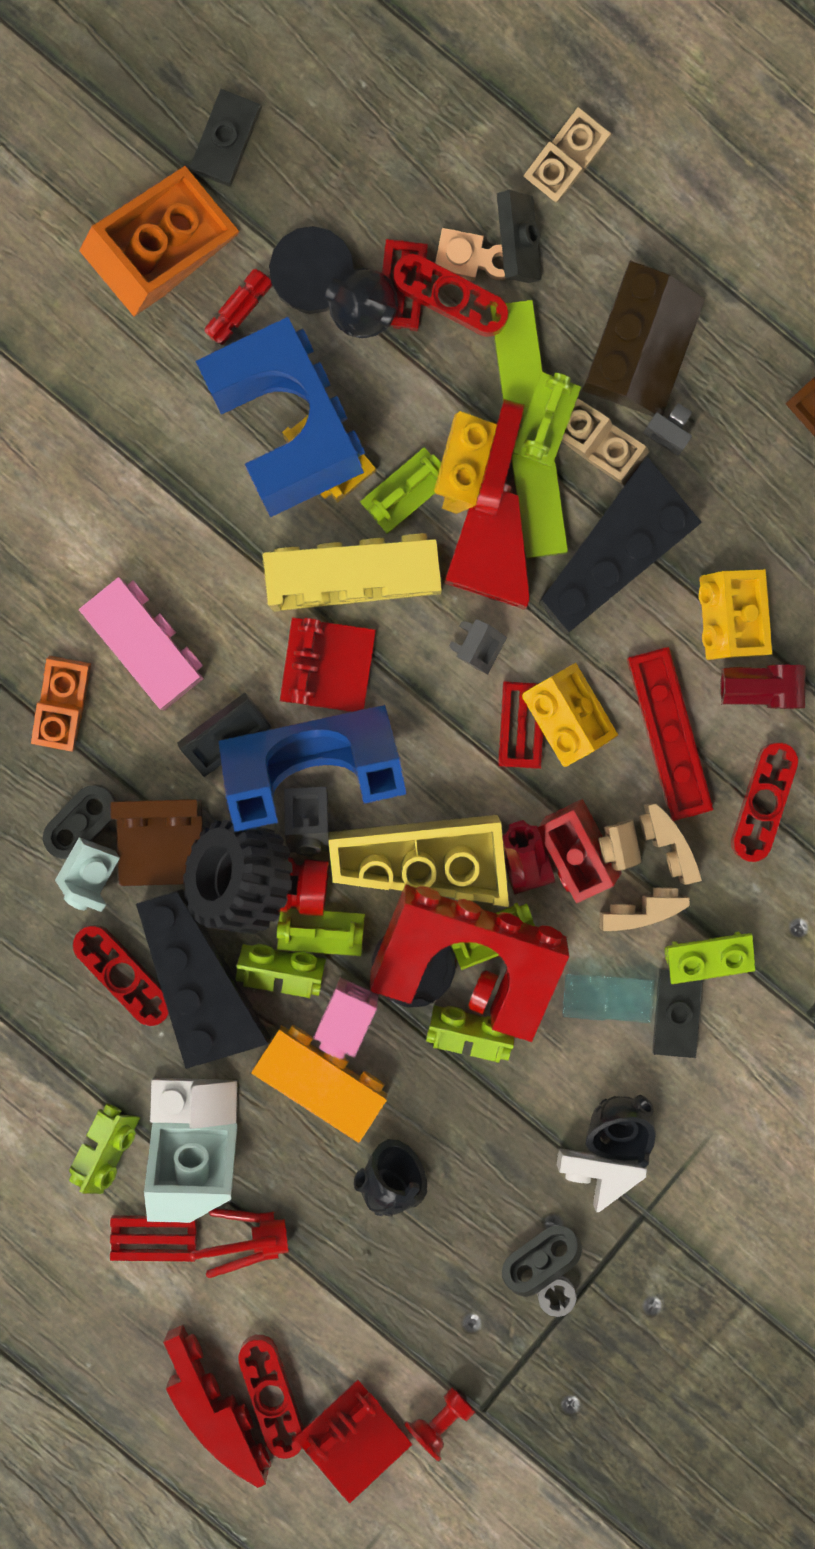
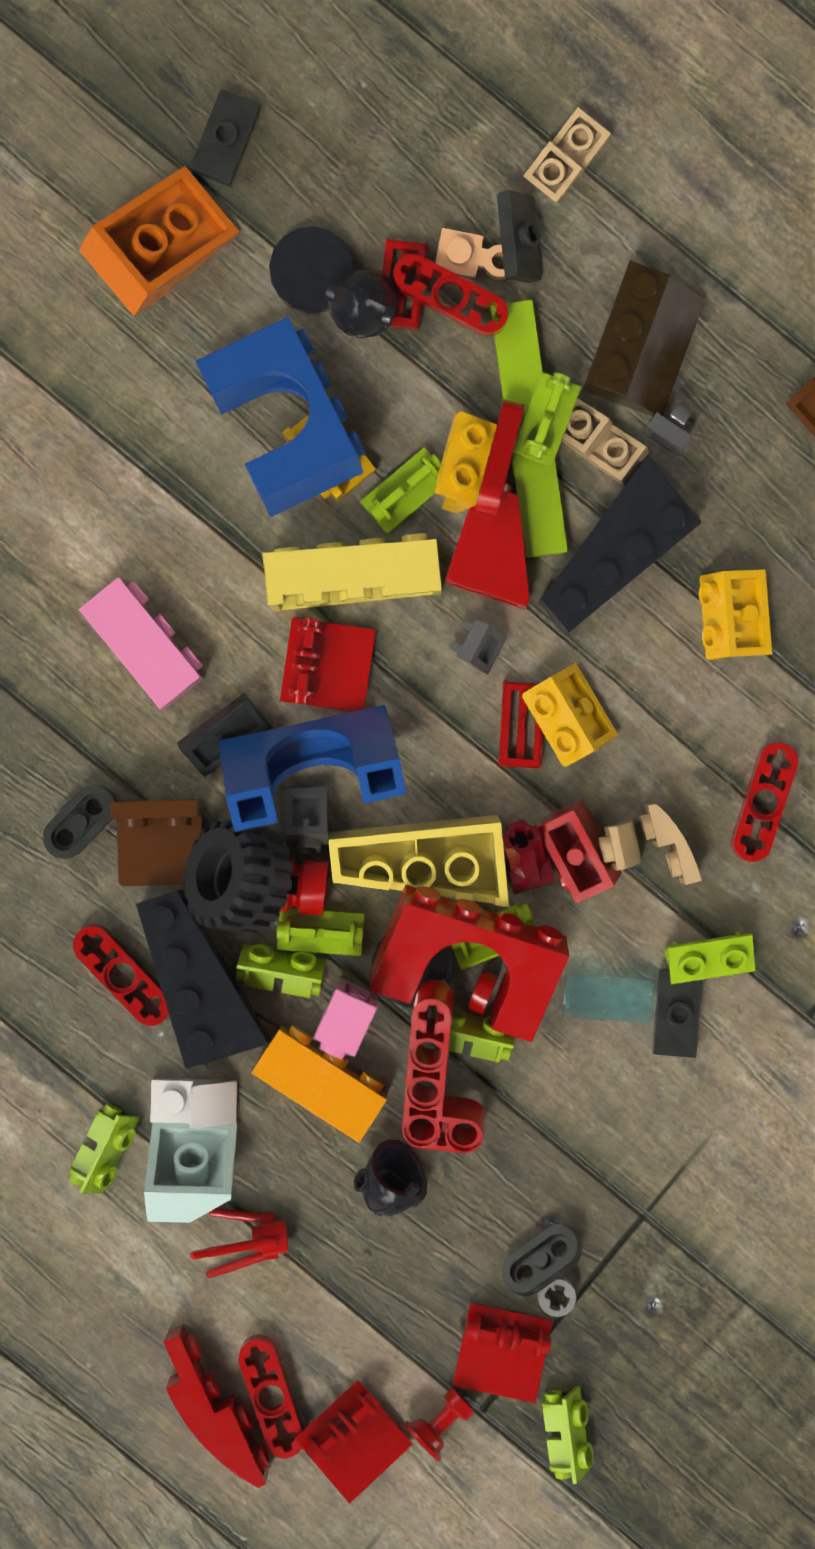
orange slope [31,656,91,752] -> none
light aqua bracket [55,837,120,912] -> none
red tile [110,1215,197,1262] -> none
red axle [204,269,272,345] -> none
white slope [557,1148,647,1212] -> none
black helmet [586,1095,656,1168] -> none
tan slope [599,887,689,931] -> none
red tile [626,647,714,821] -> none
dark red piece [720,665,806,709] -> none
none -> red beam [402,980,485,1153]
none -> red hinge [452,1302,553,1403]
none -> lime hinge [542,1386,593,1484]

